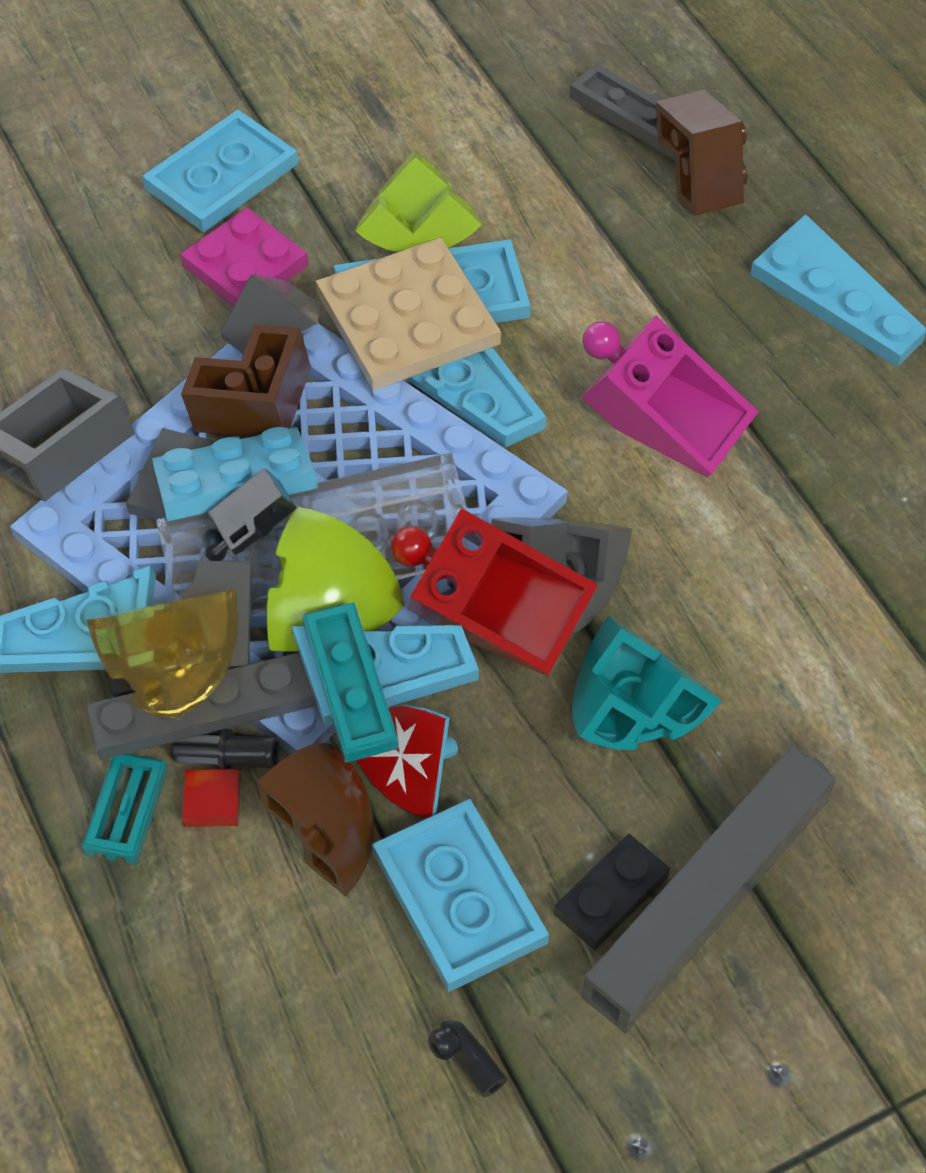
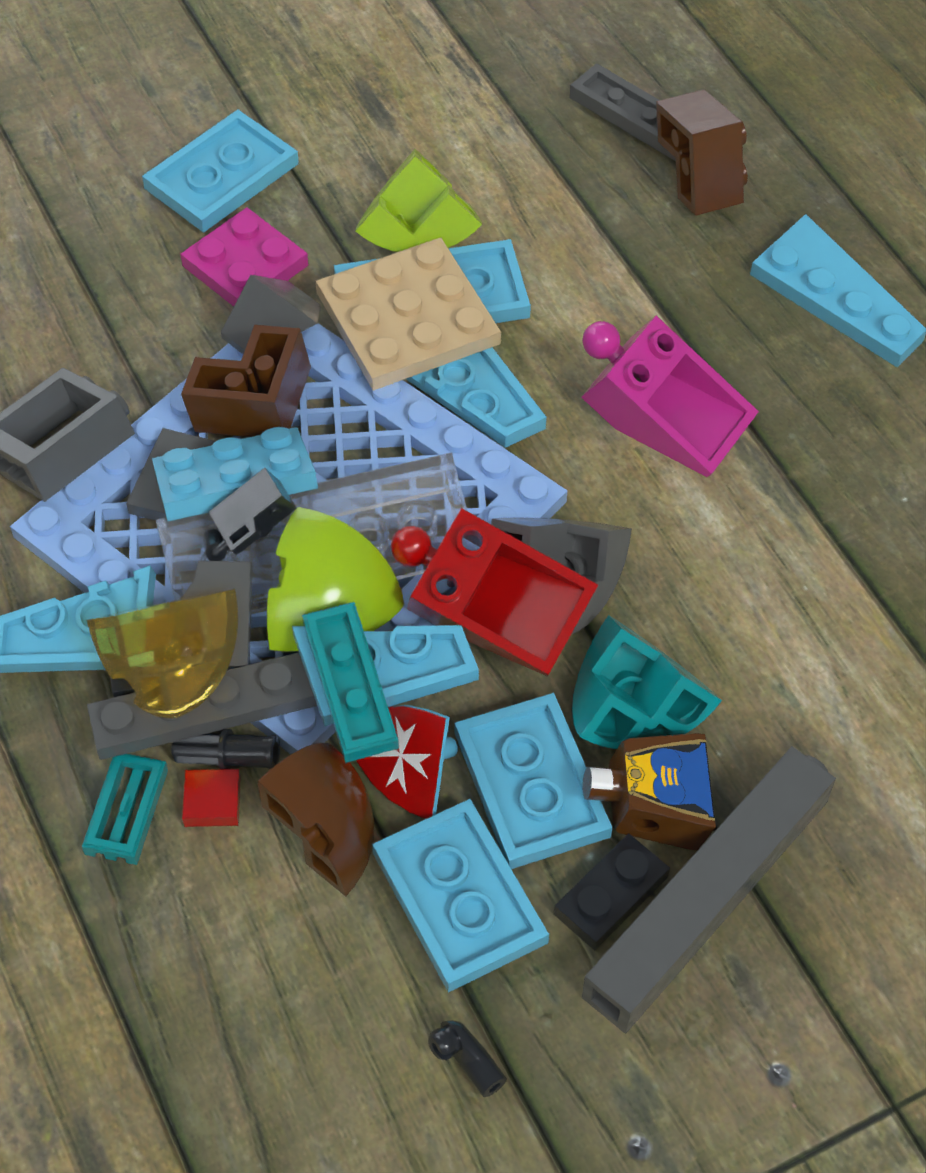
none -> medium azure plate [454,693,612,869]
none -> torso [582,733,716,850]

